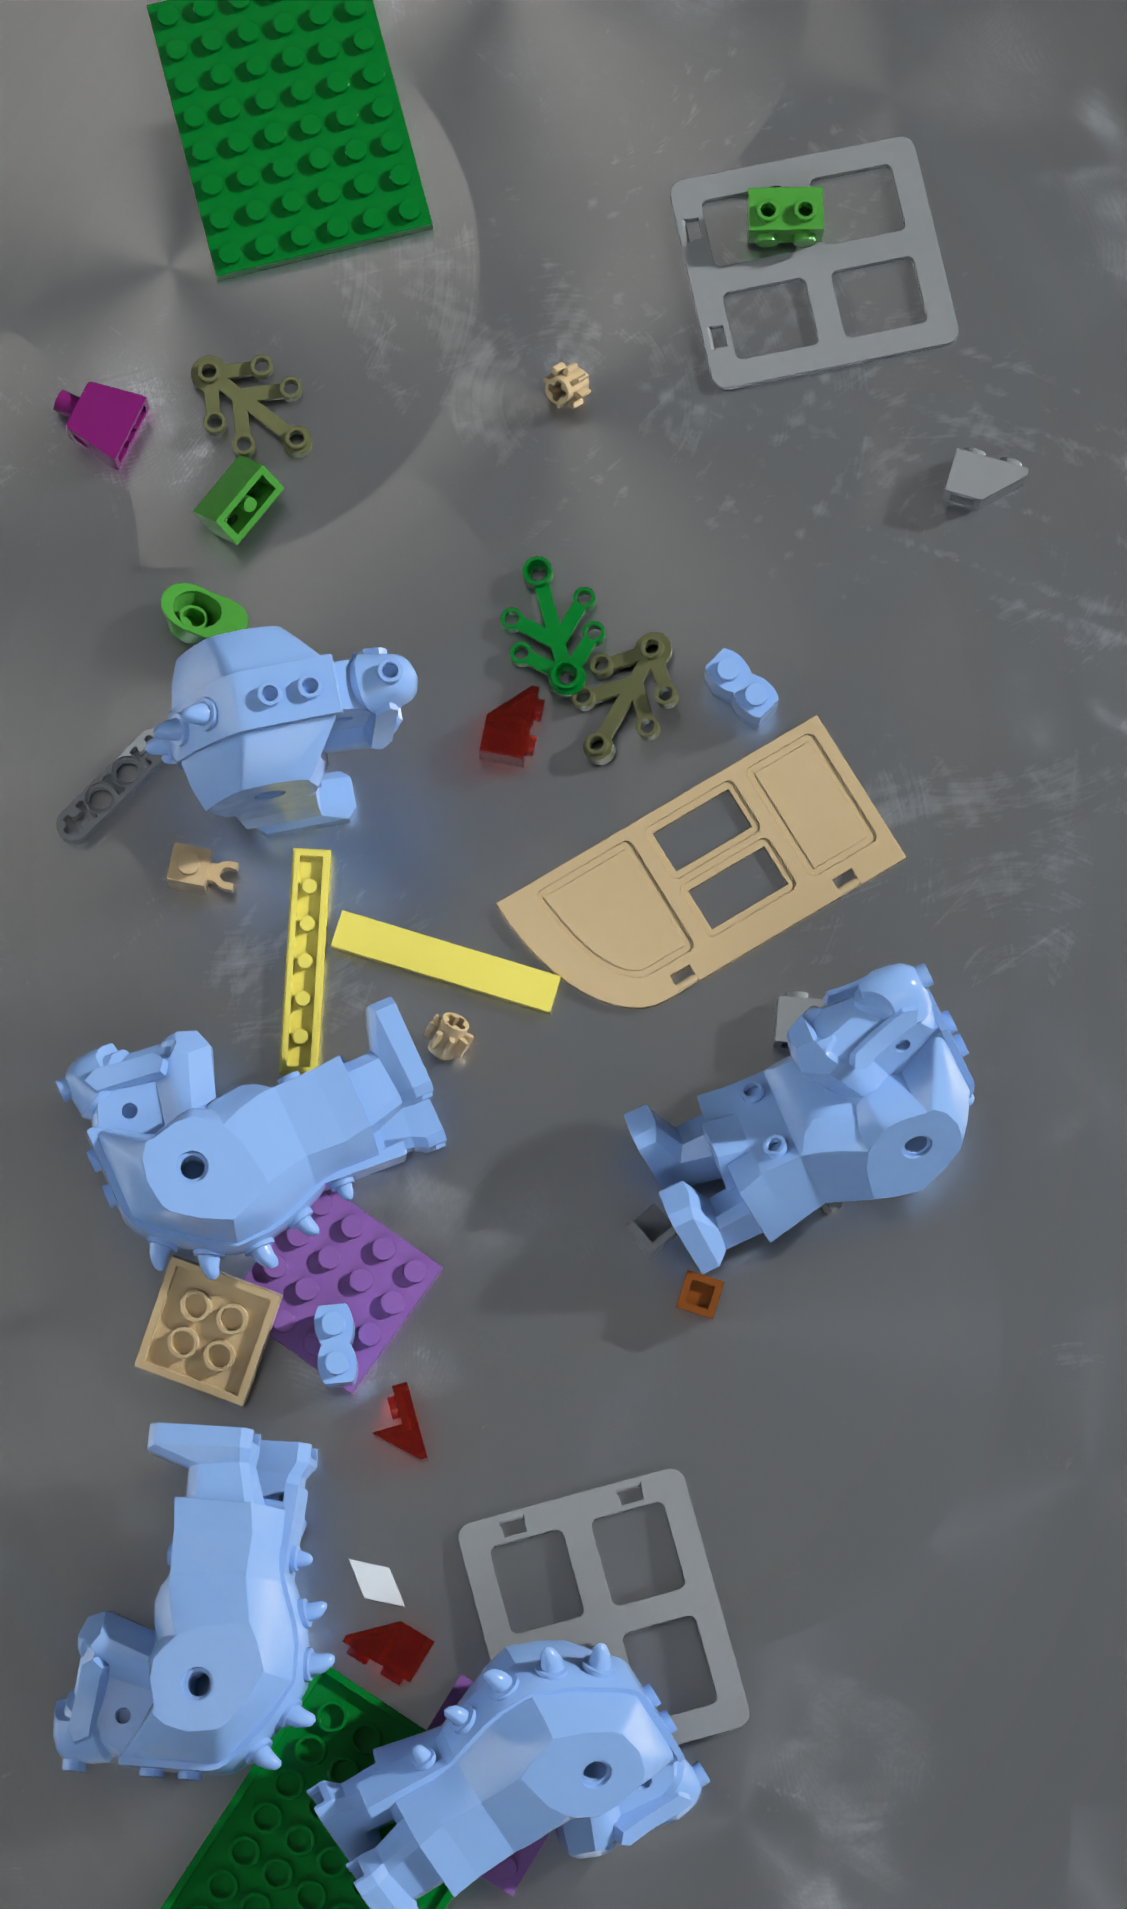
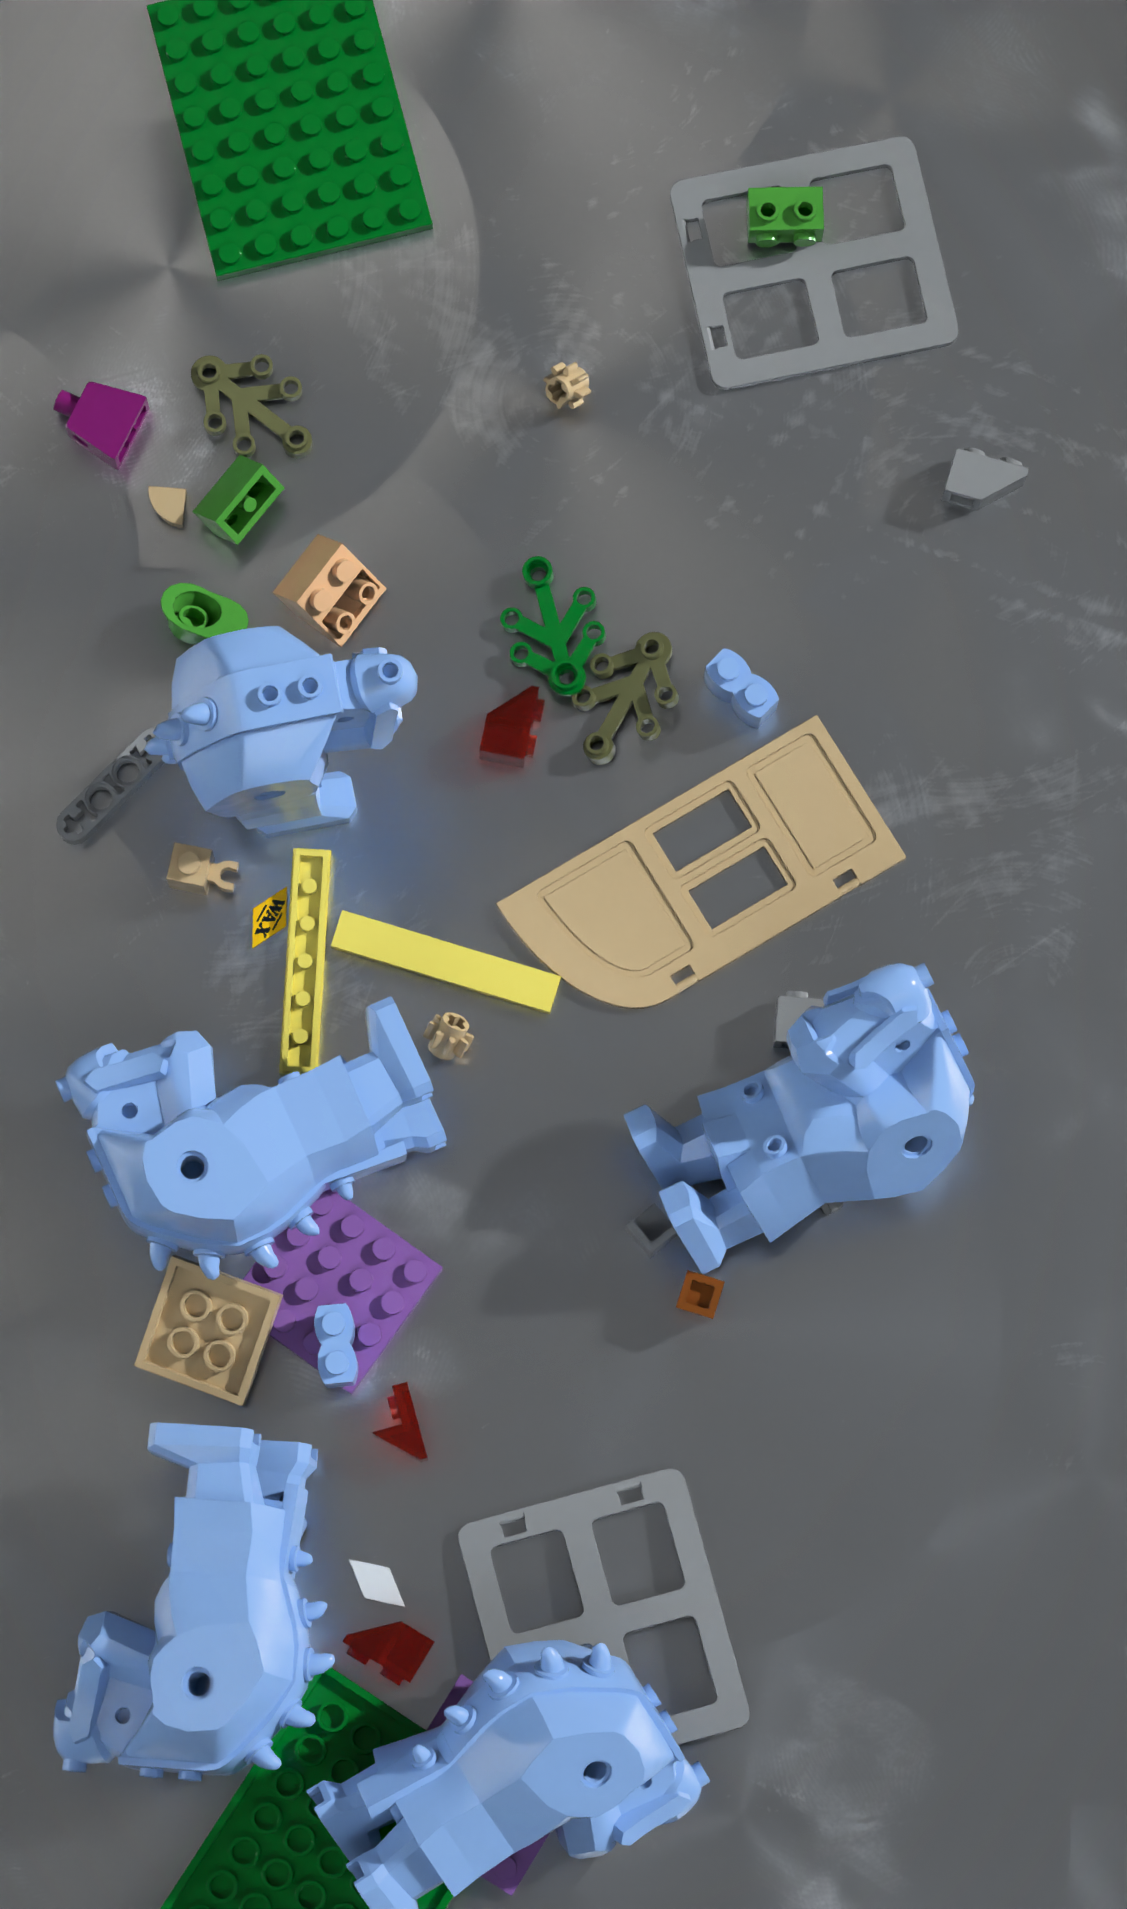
none -> tan tile [148,486,187,528]
none -> yellow sticker [252,886,287,949]
none -> light nougat slope [272,534,387,647]

